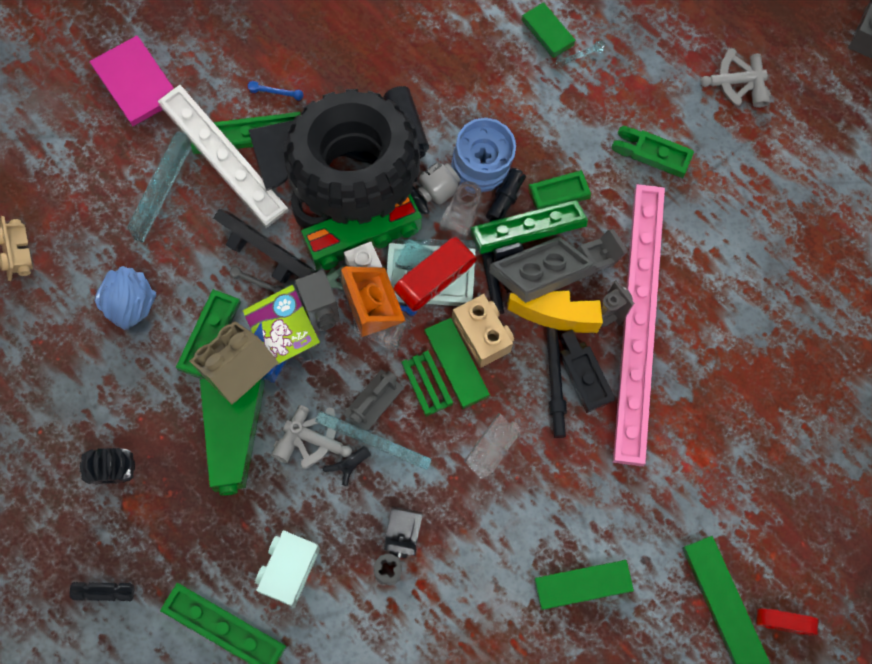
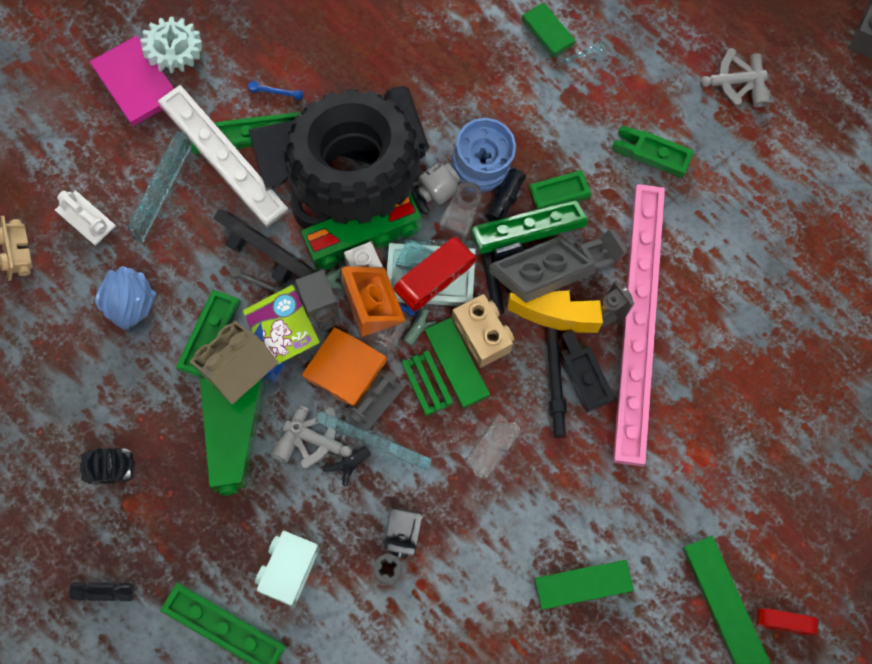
none -> white hinge [55,191,116,246]
none -> light aqua gear [140,17,202,73]
none -> orange slope [302,327,388,408]
none -> sand green bar [402,306,437,347]

